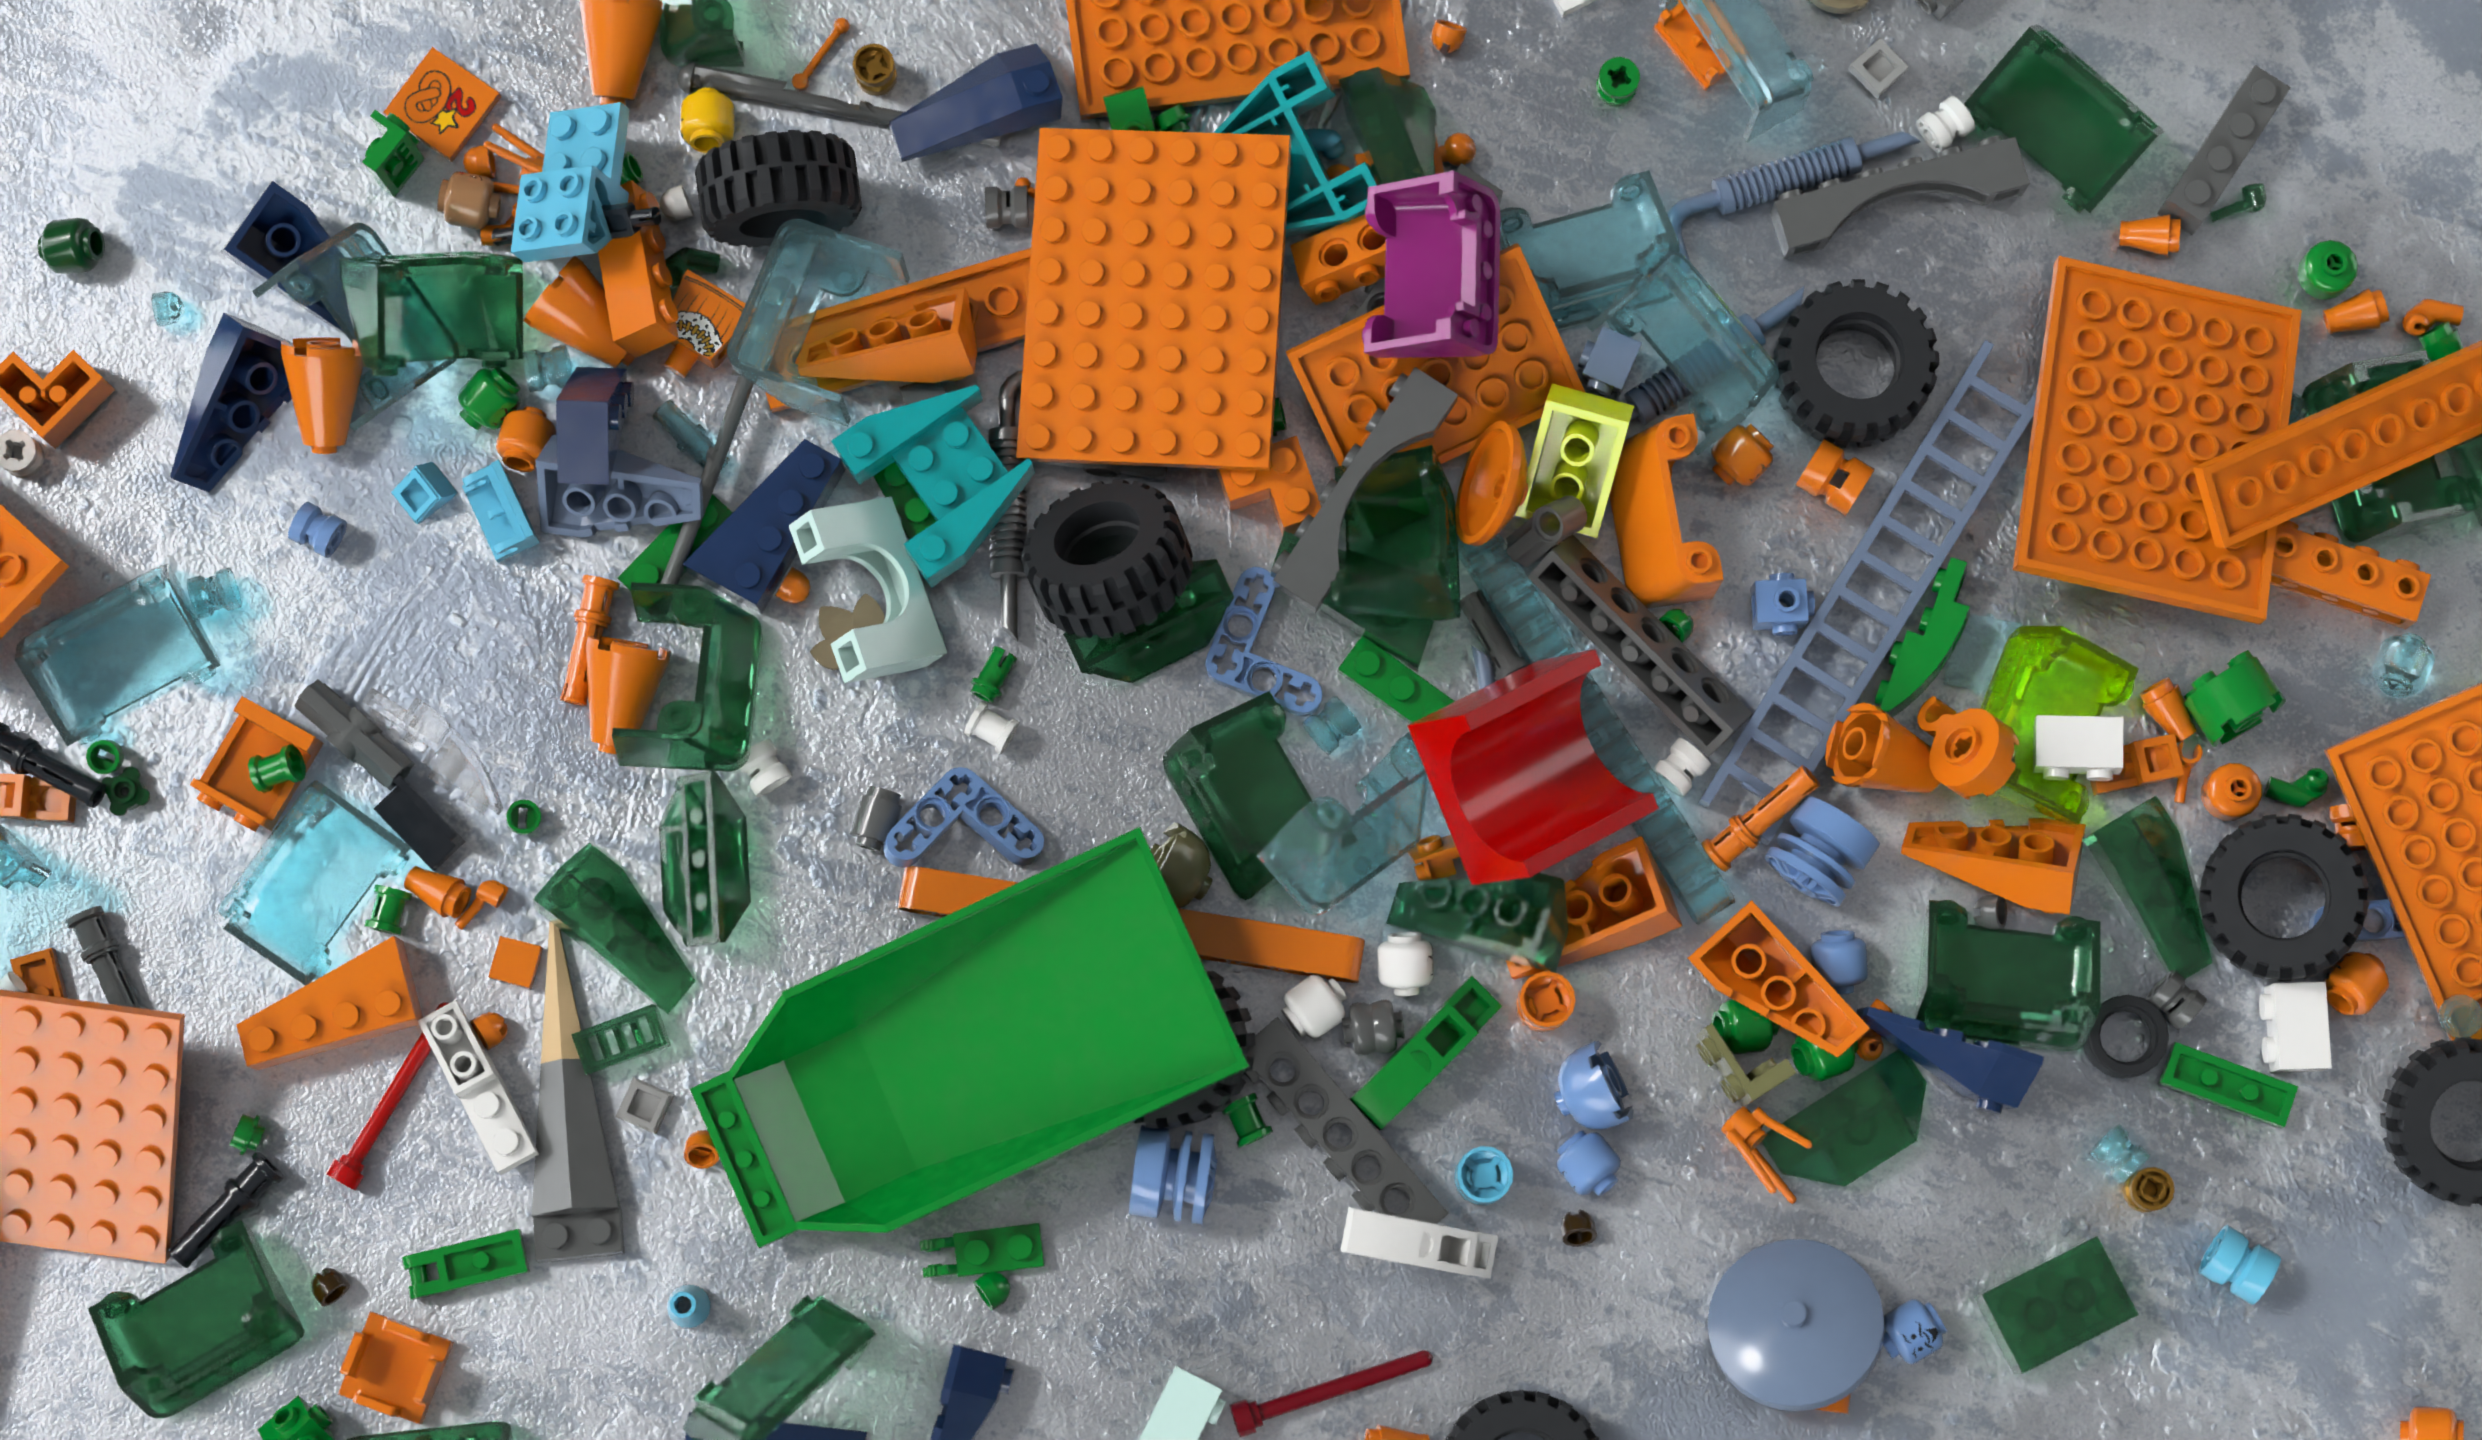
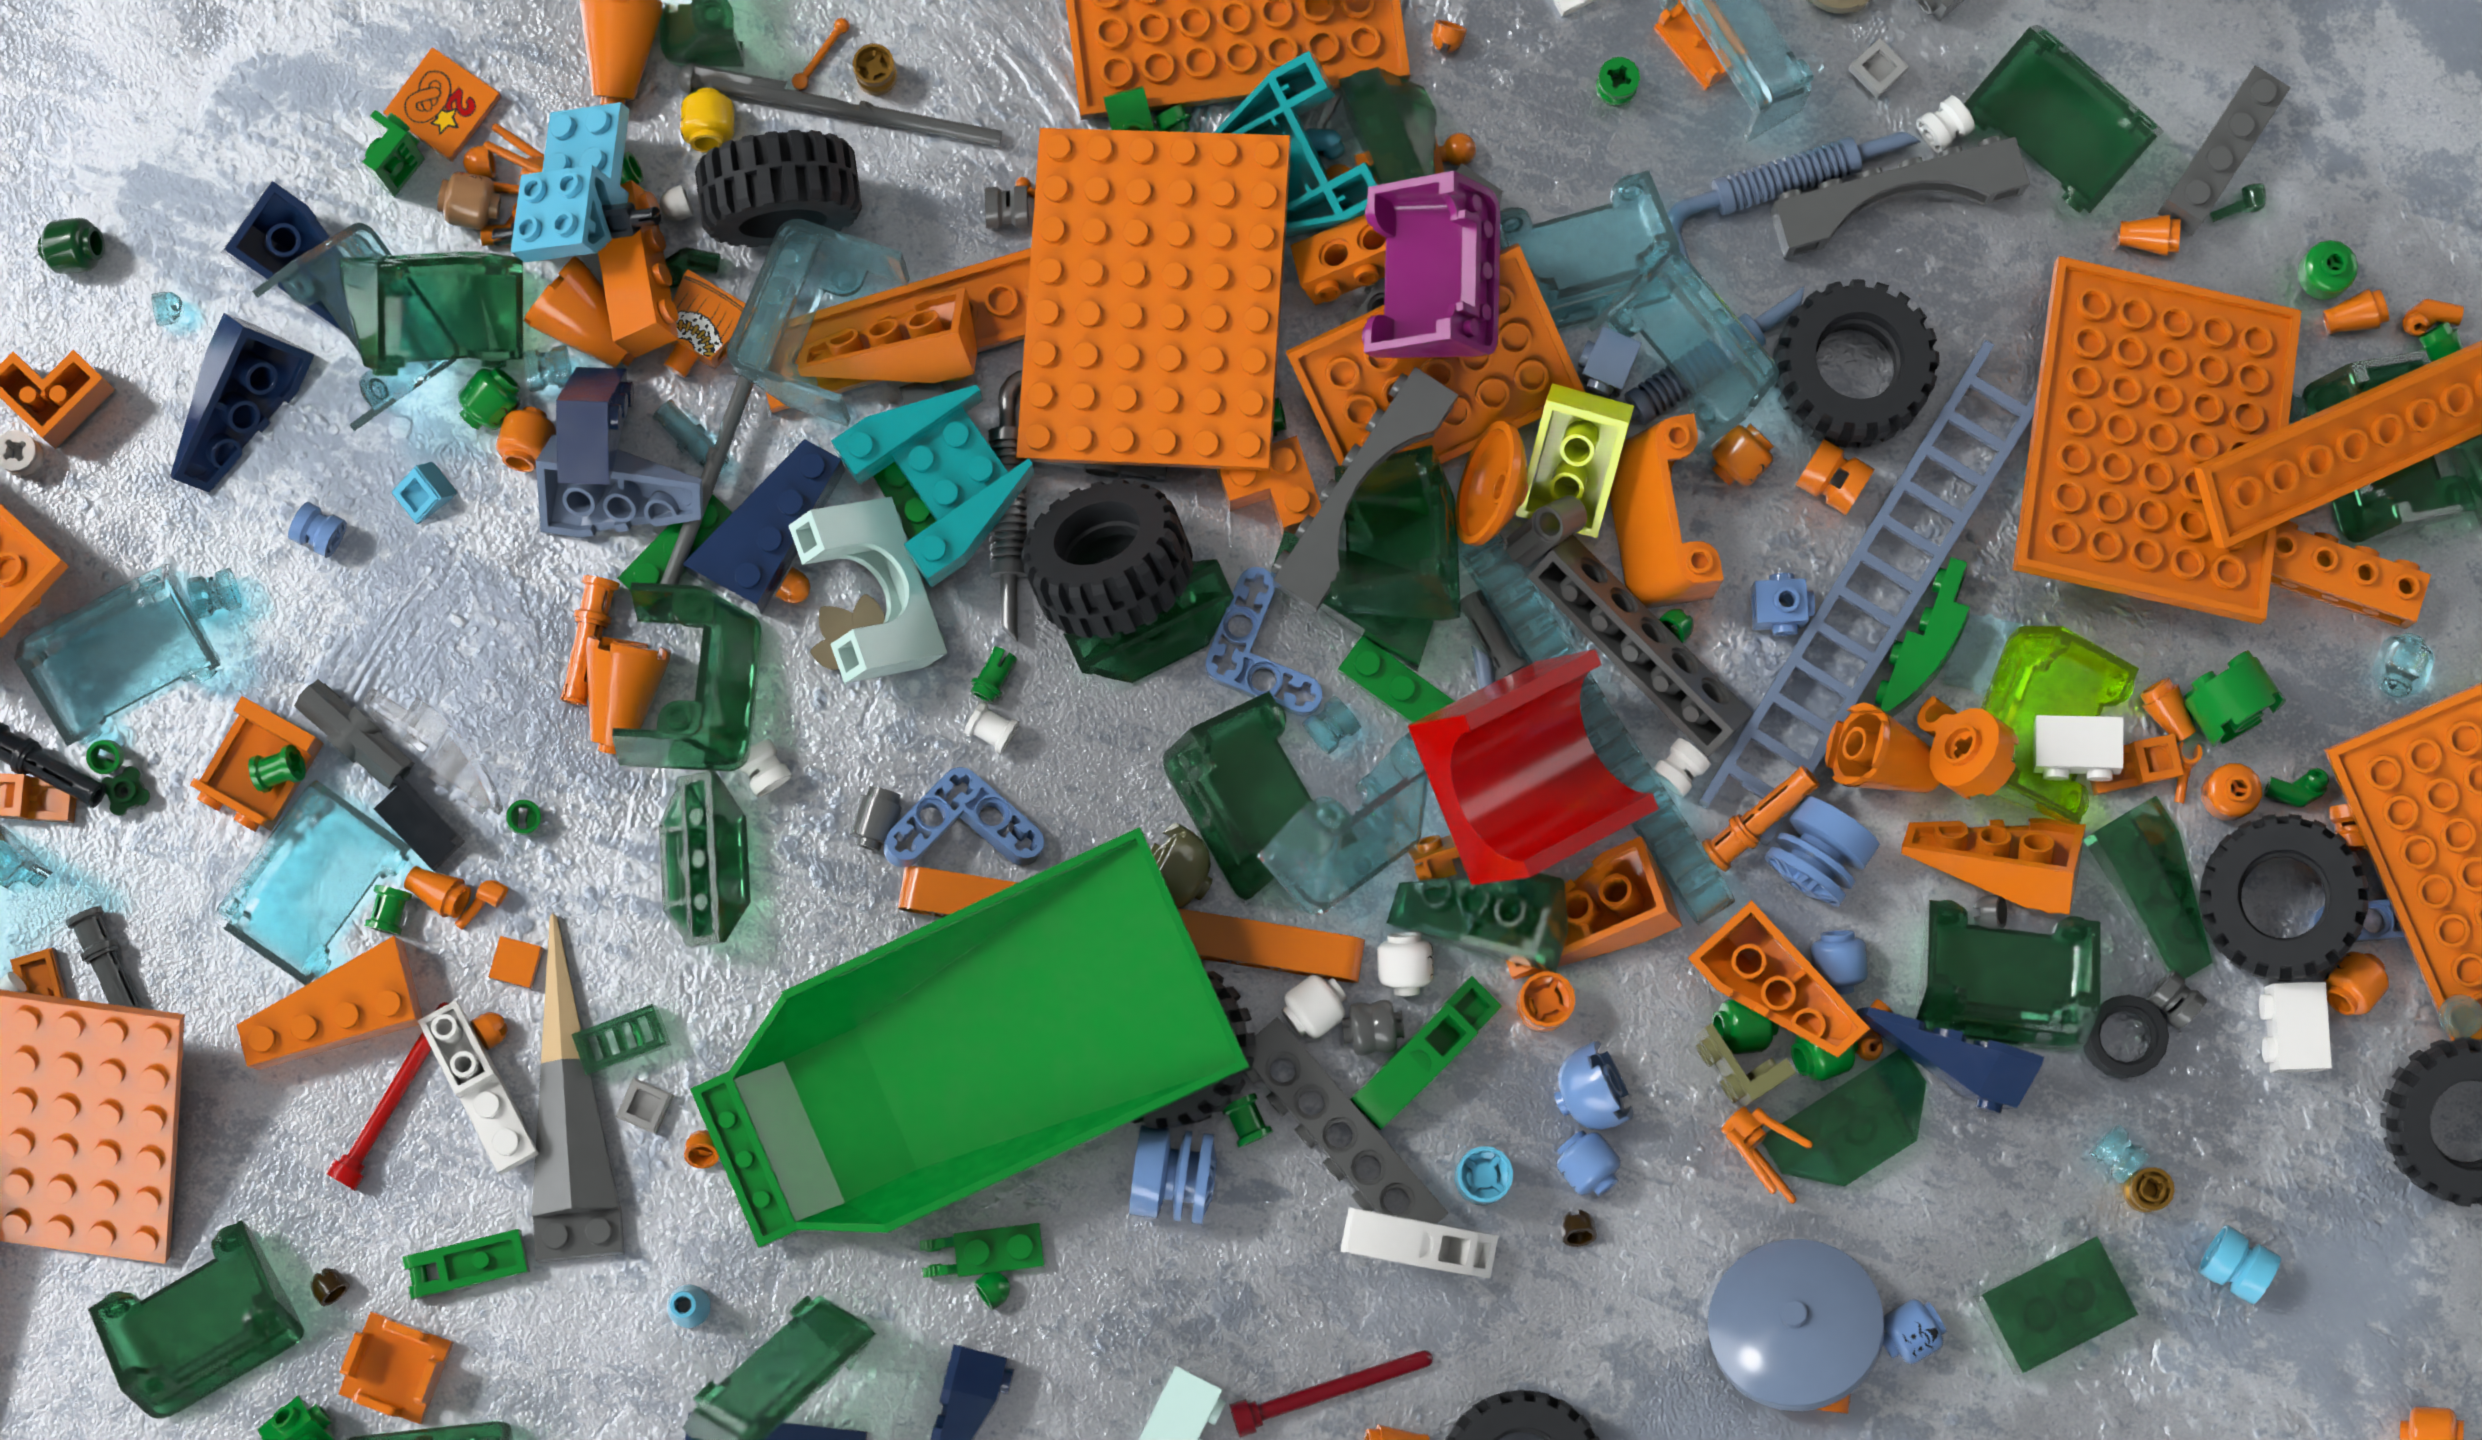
black pin [167,1151,284,1268] -> none
green plate [229,1114,265,1155] -> none
orange cone [280,337,367,454] -> none
medium azure hinge [462,460,540,562] -> none
clear green wedge [533,842,696,1015] -> none
dark blue wedge [889,43,1063,162] -> none
green plate [2158,1042,2298,1128] -> none

